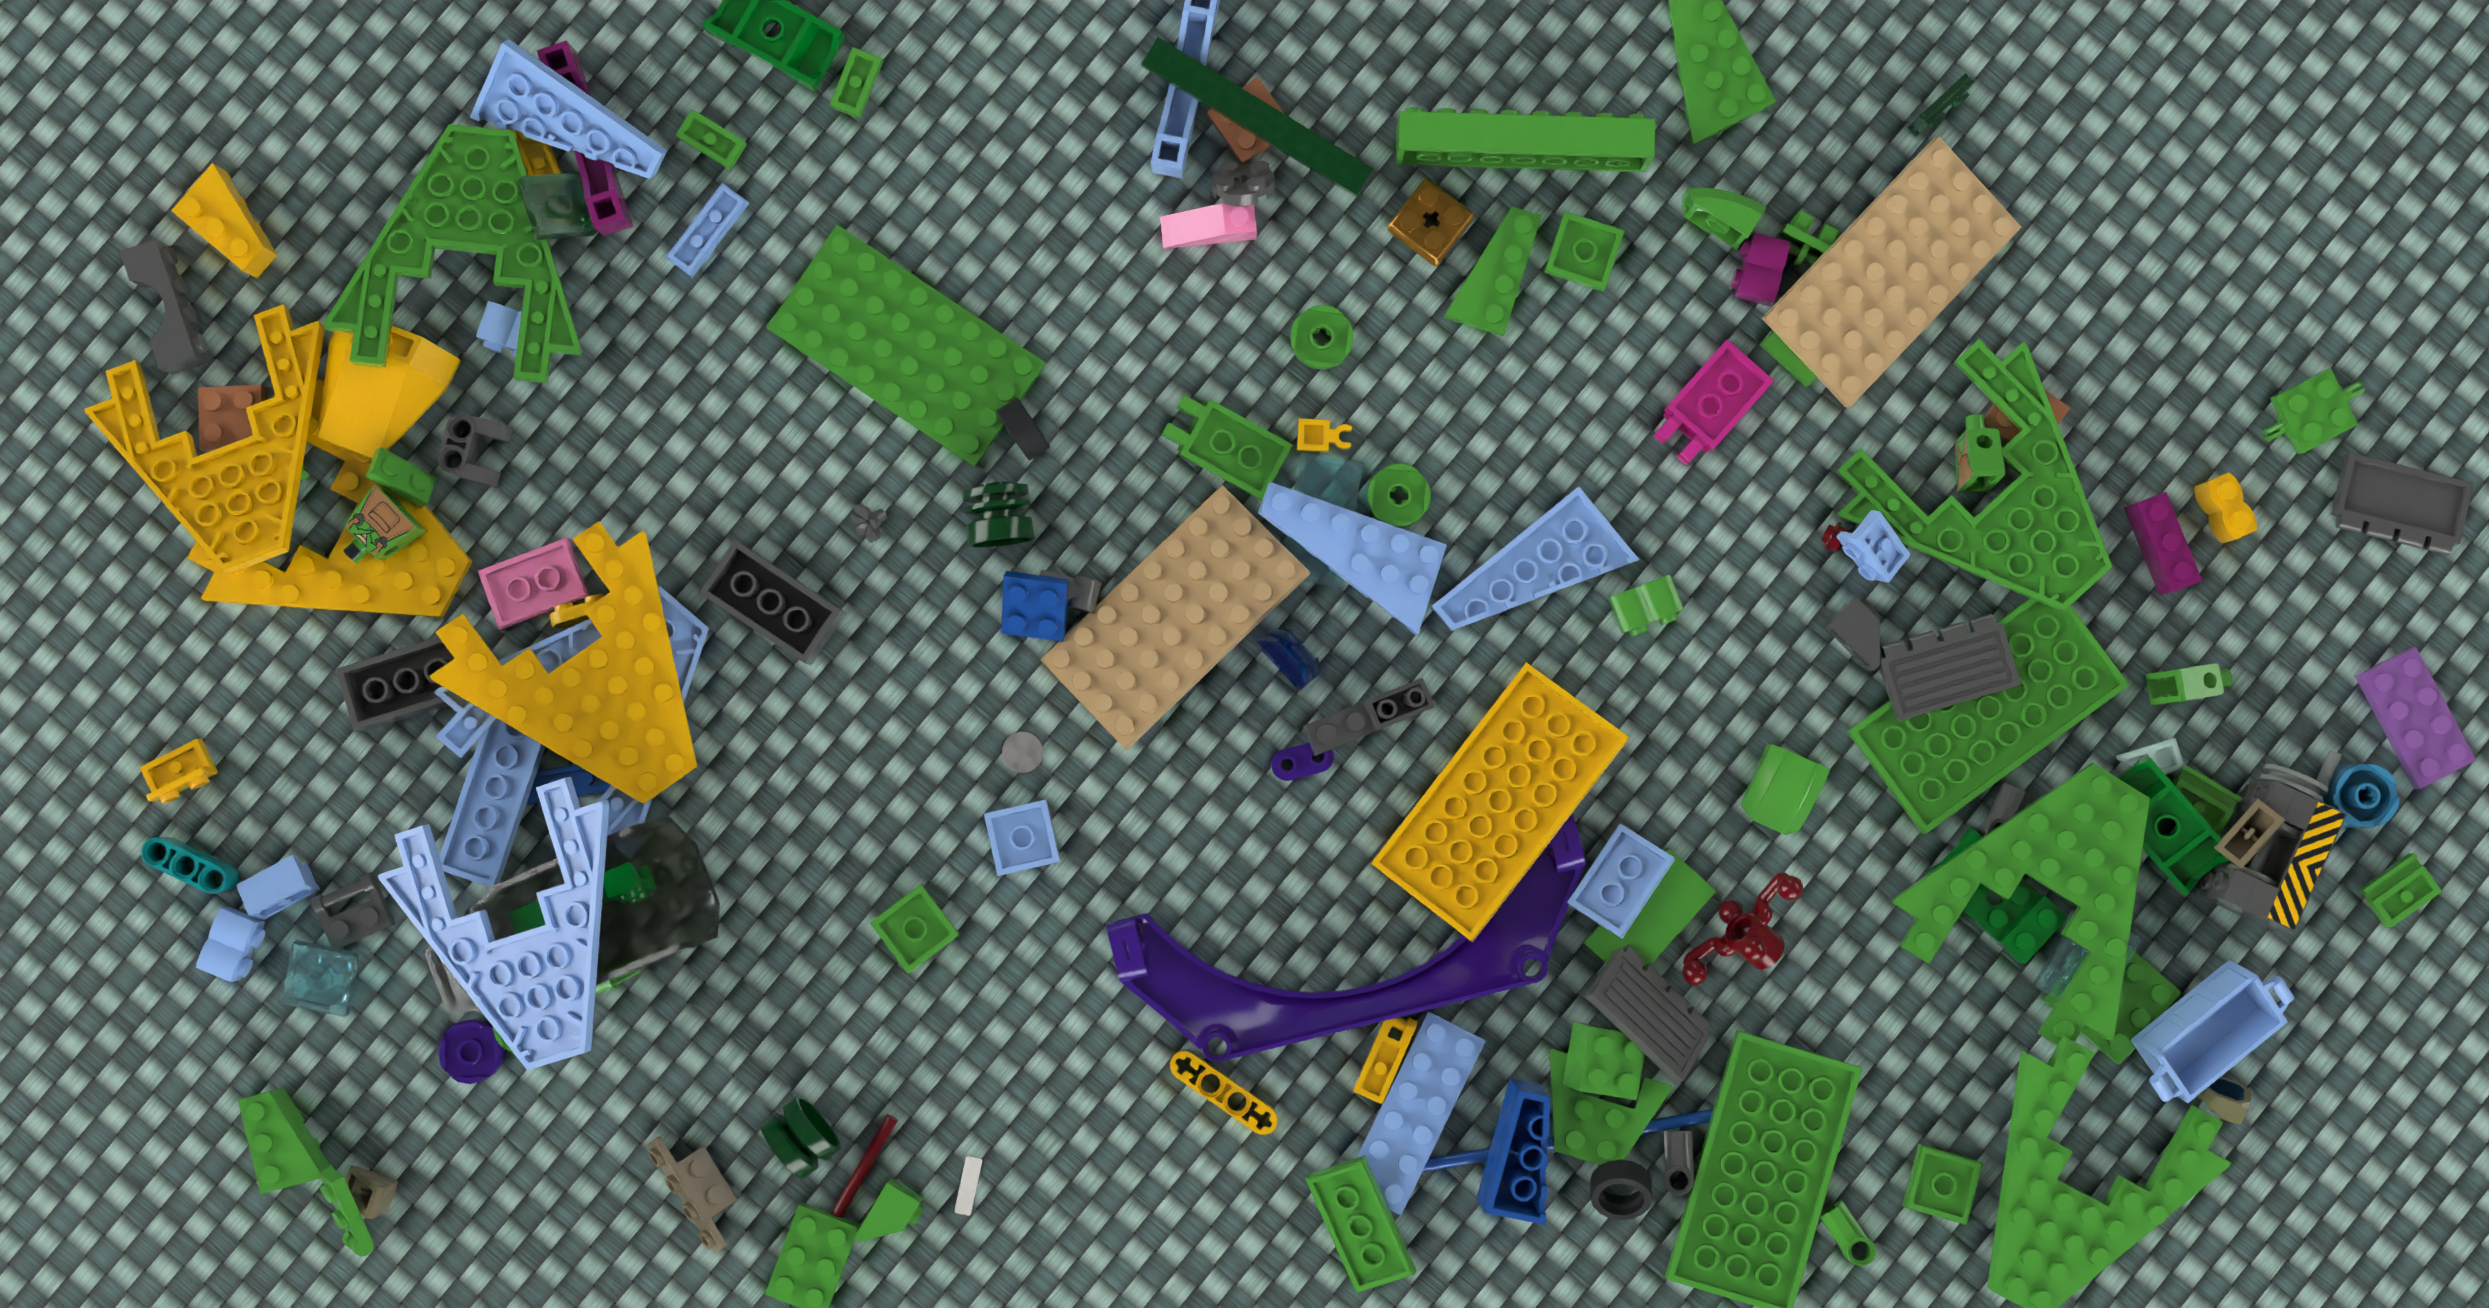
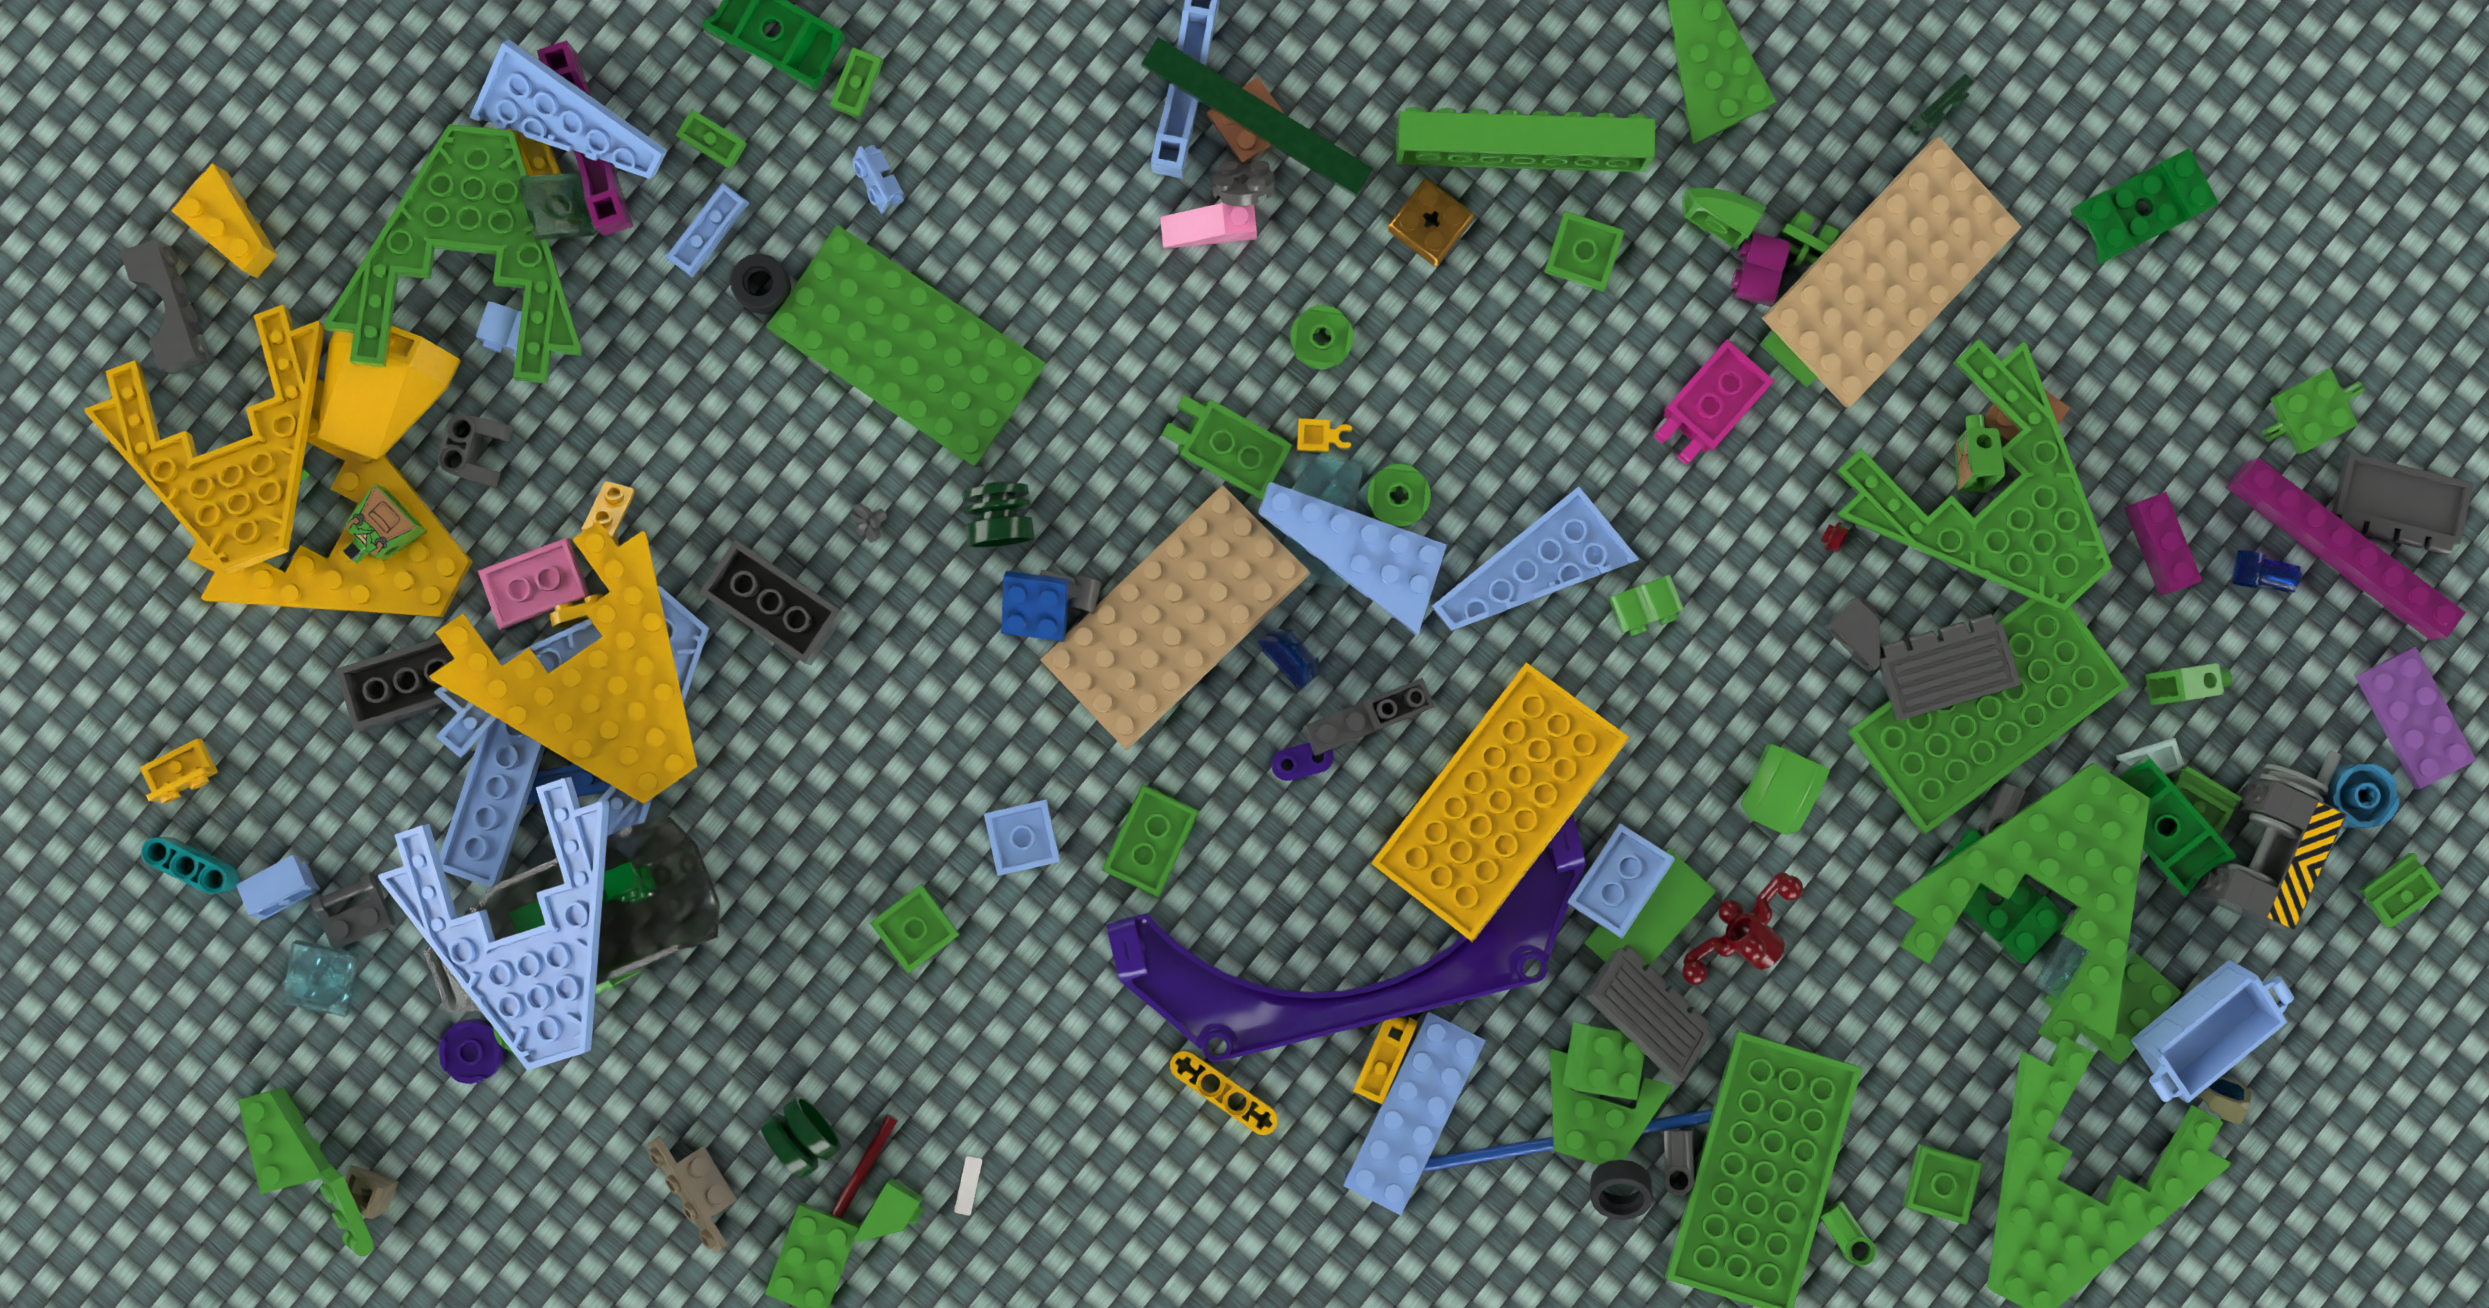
light blue brick [196,907,265,982] -> none
nougat plate [198,385,266,452] -> none
bright green plate [365,447,437,508] -> none
black tyre [997,397,1050,461] -> none
flat silver sticker [1002,732,1043,773] -> none
bright green tile [1305,1155,1416,1293] -> none
bright green wing [1443,206,1541,336] -> none
blue wedge [1476,1078,1550,1225] -> none
light blue bracket [1837,510,1910,583] -> none
yellow brick [2194,473,2257,543] -> none
dark tan slope [2214,799,2285,869] -> none
none -> yellow bracket [582,481,634,547]
none -> black tyre [730,253,791,314]
none -> light blue hinge [852,145,904,214]
none -> bright green tile [1101,784,1200,898]
none -> green piece [2070,148,2219,265]
none -> magenta brick [2225,458,2466,640]
none -> clear blue piece [2231,550,2302,593]

